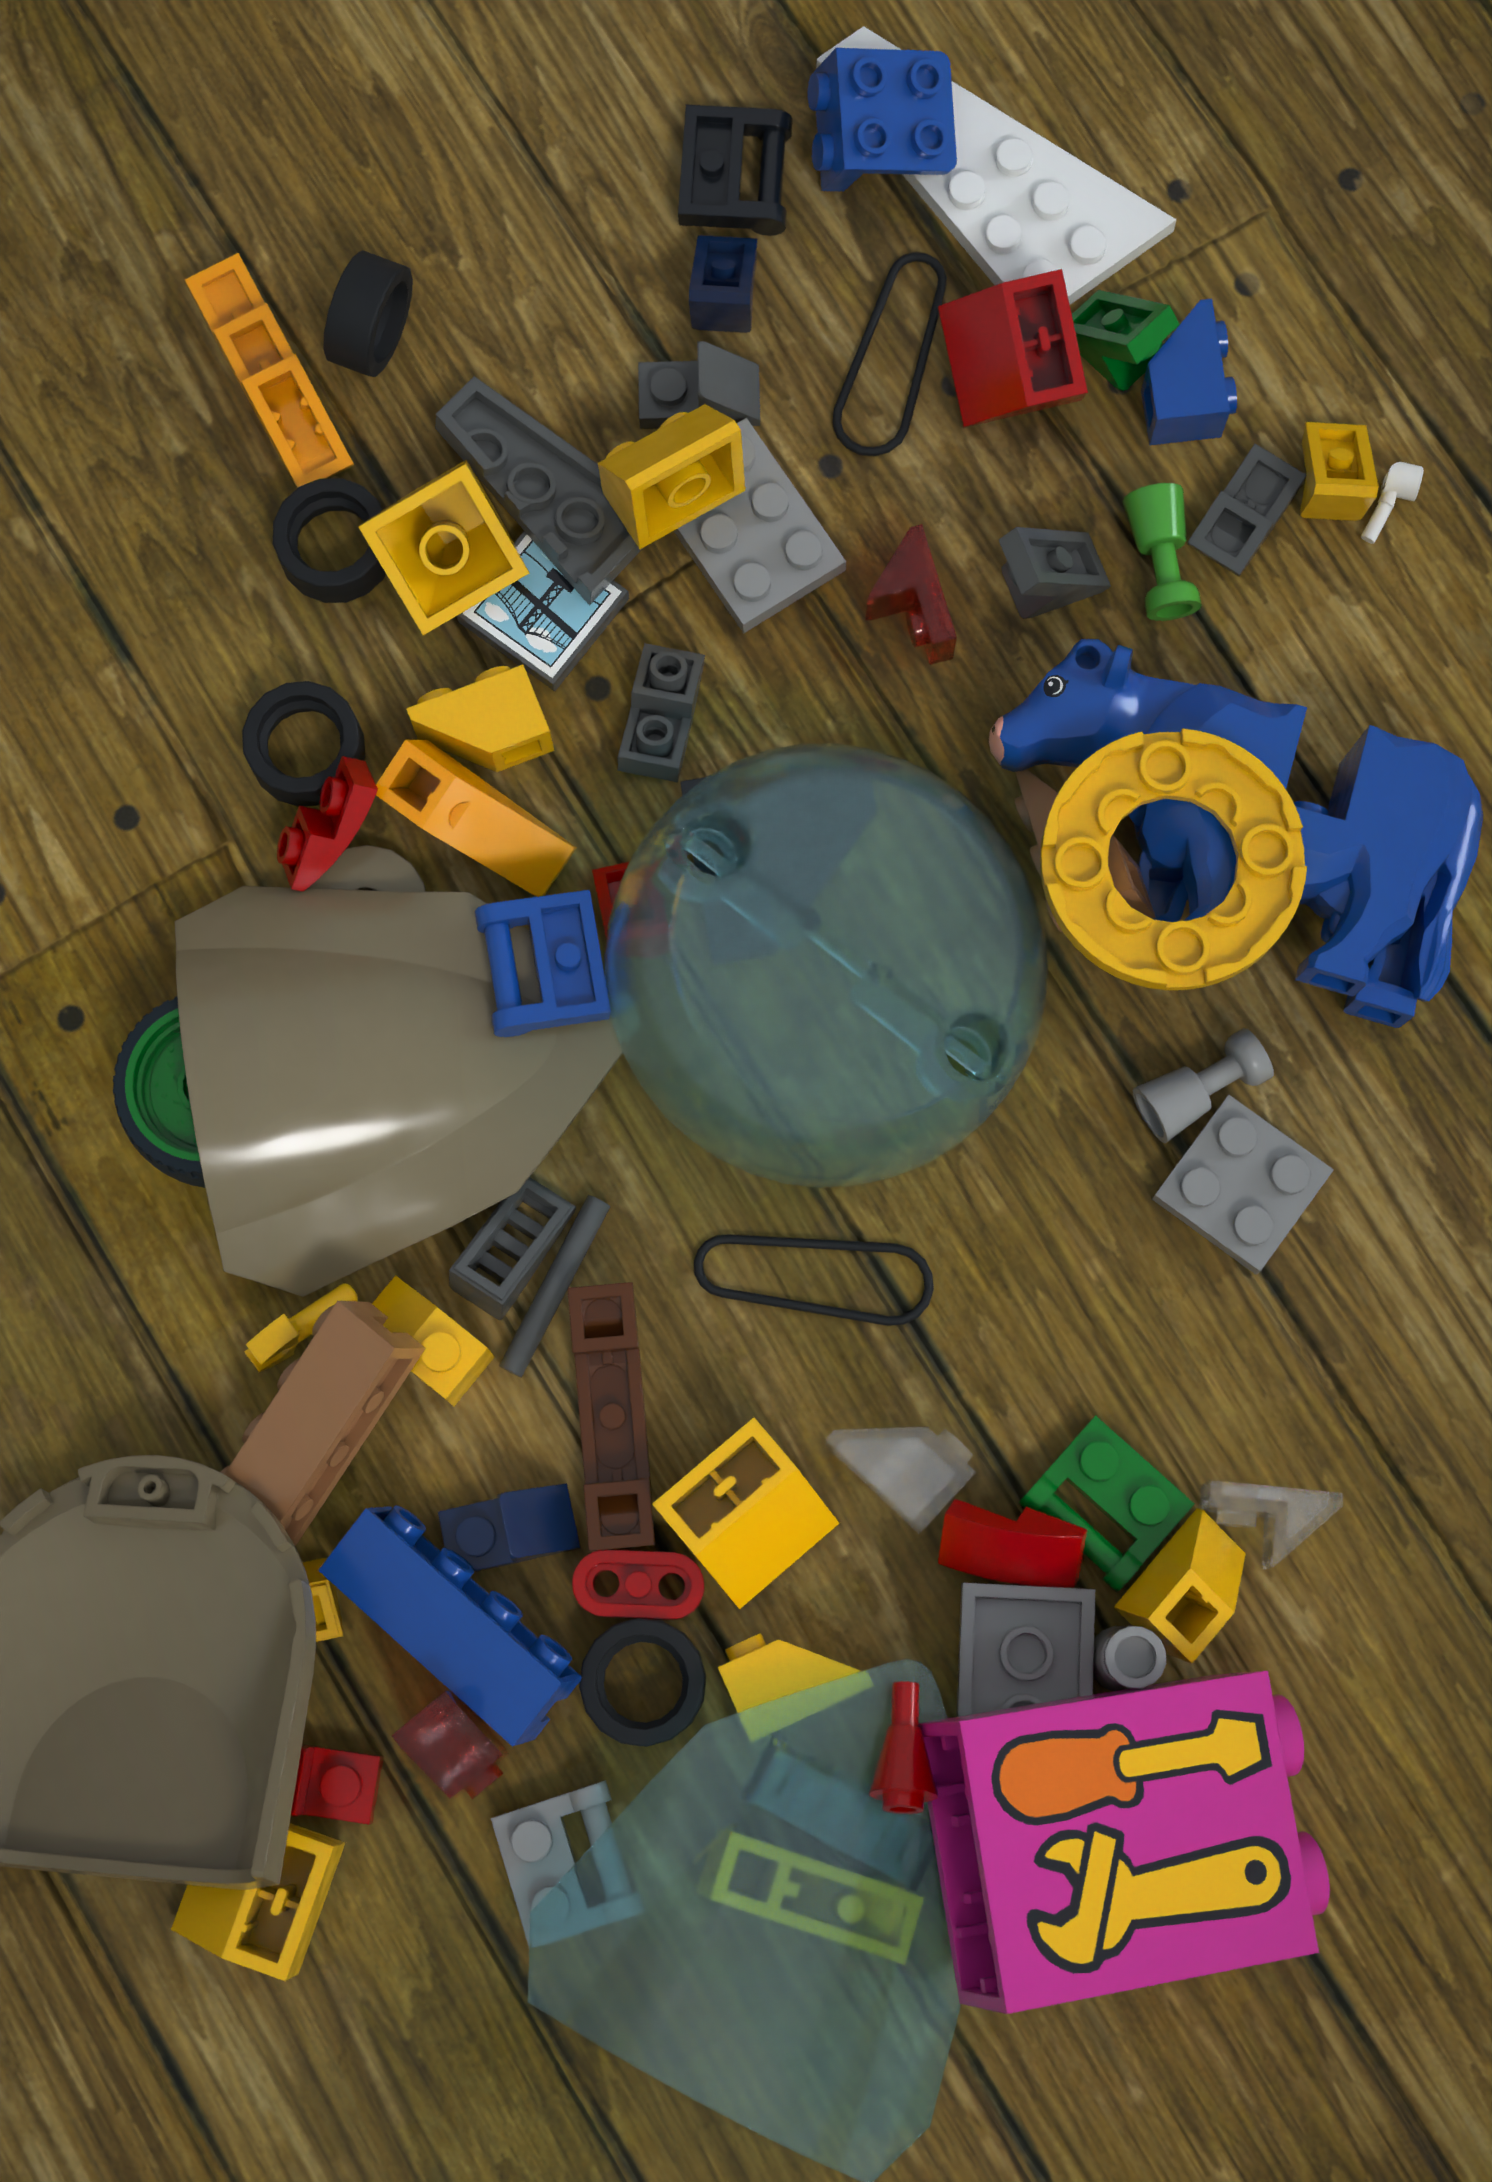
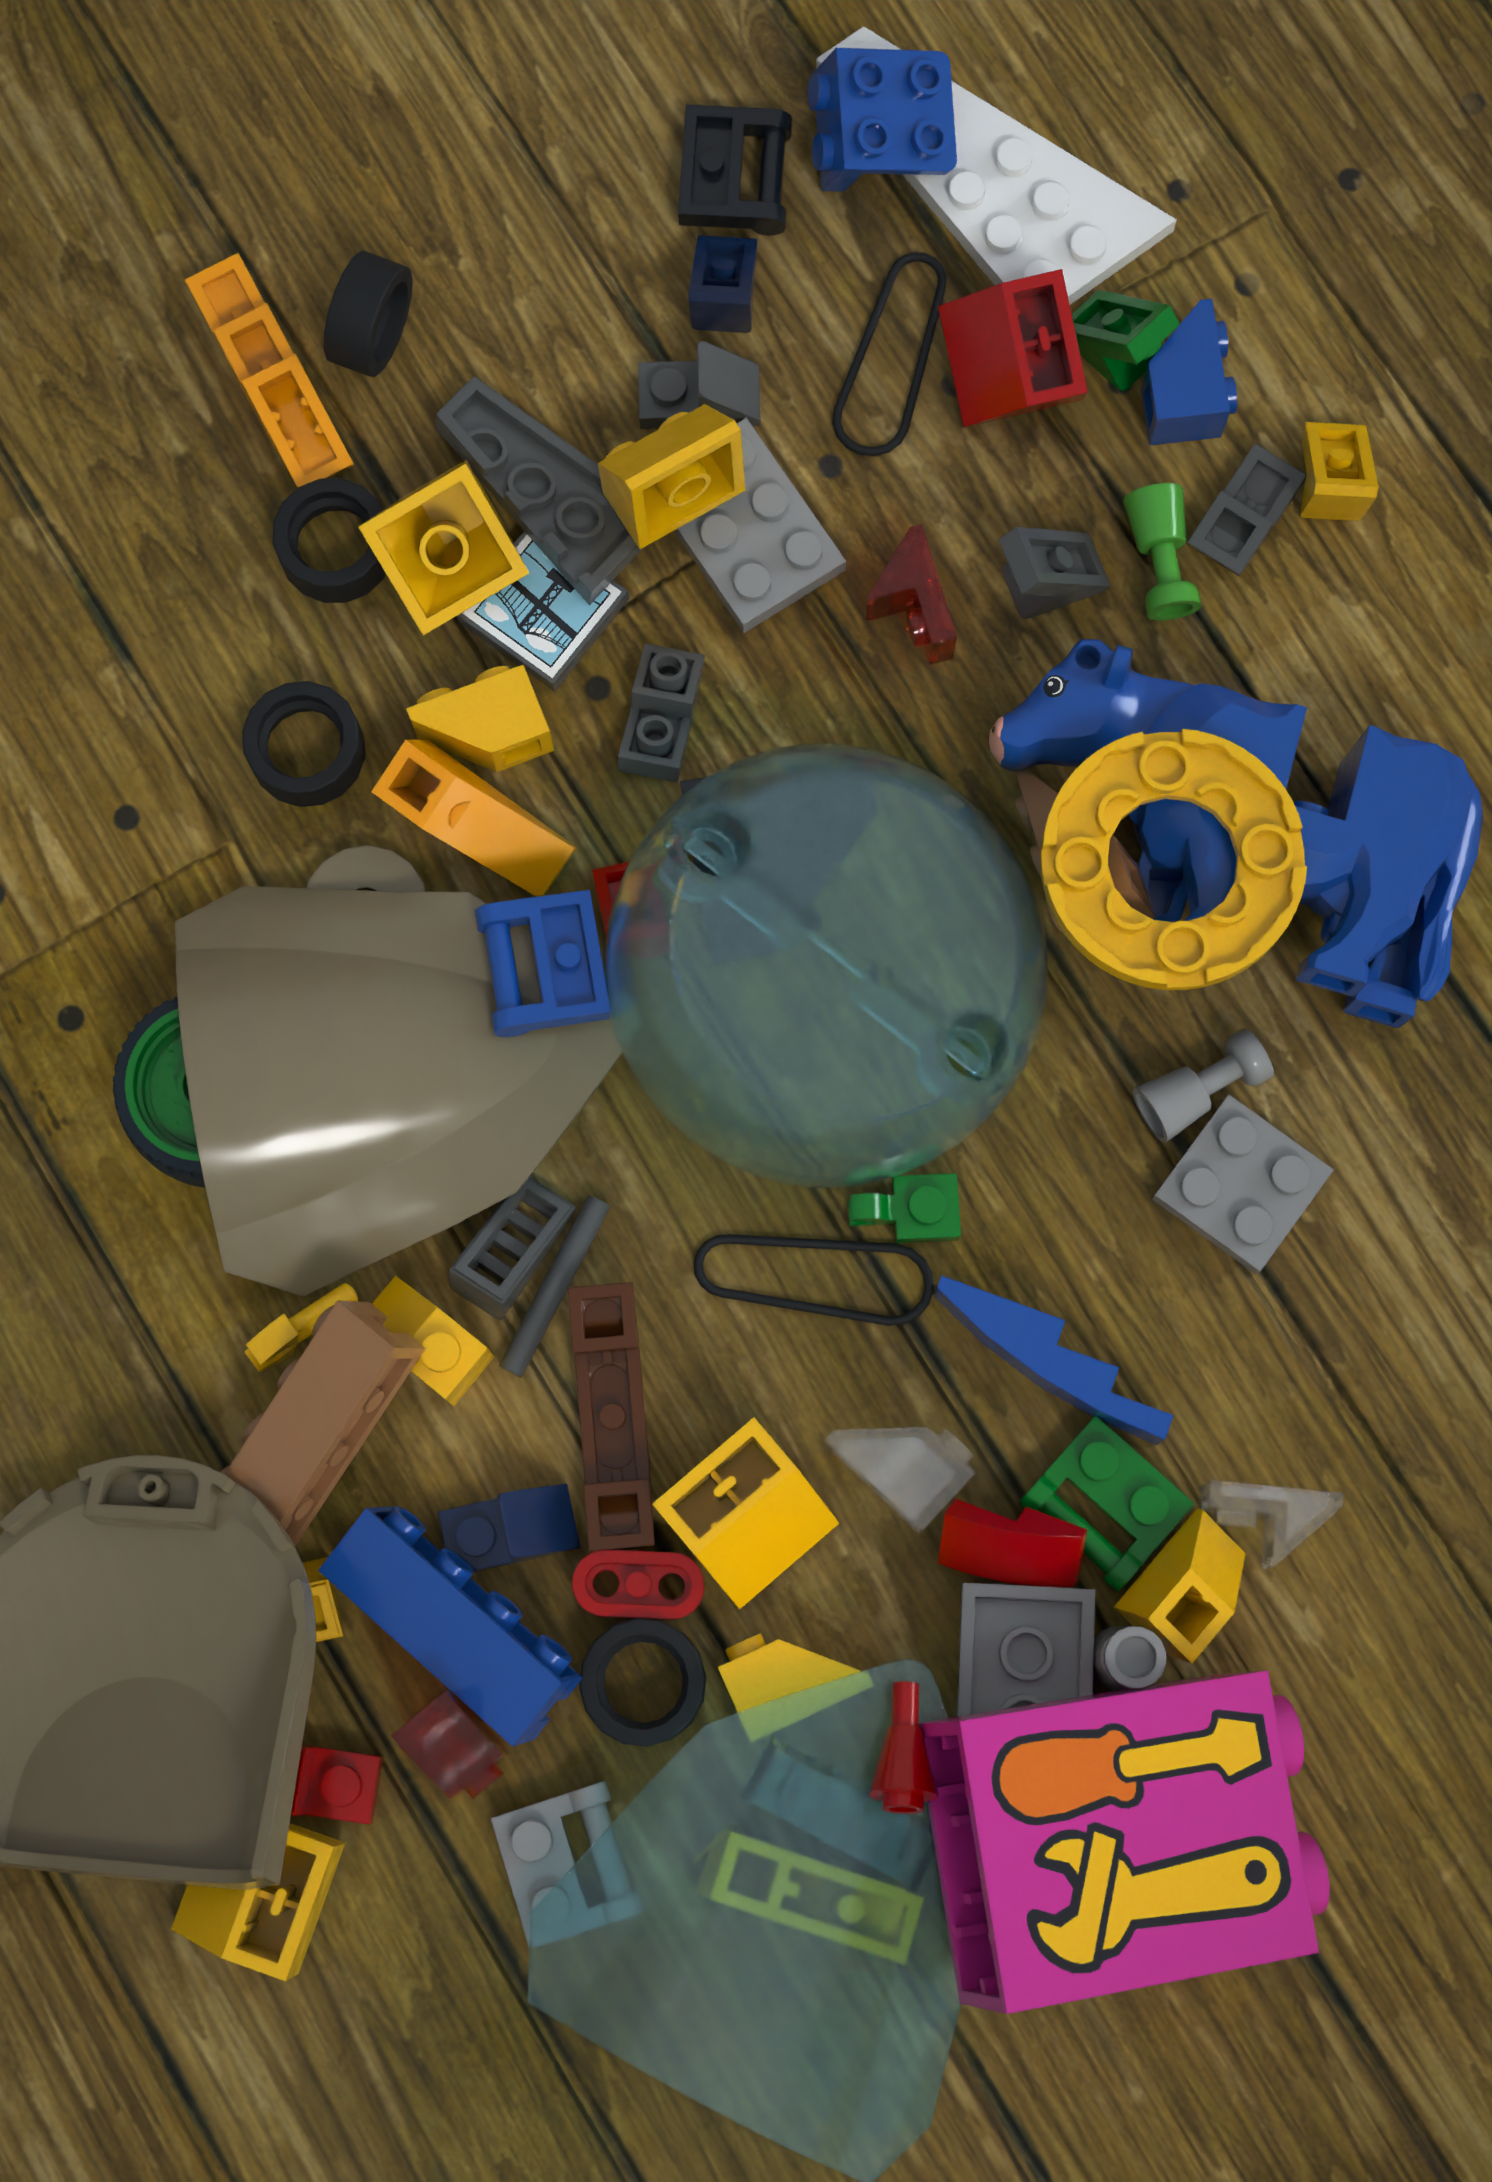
red slope [277,756,378,892] -> none
white hand [1361,462,1424,544] -> none
none -> green plate [848,1173,961,1243]
none -> blue slope [934,1276,1173,1445]

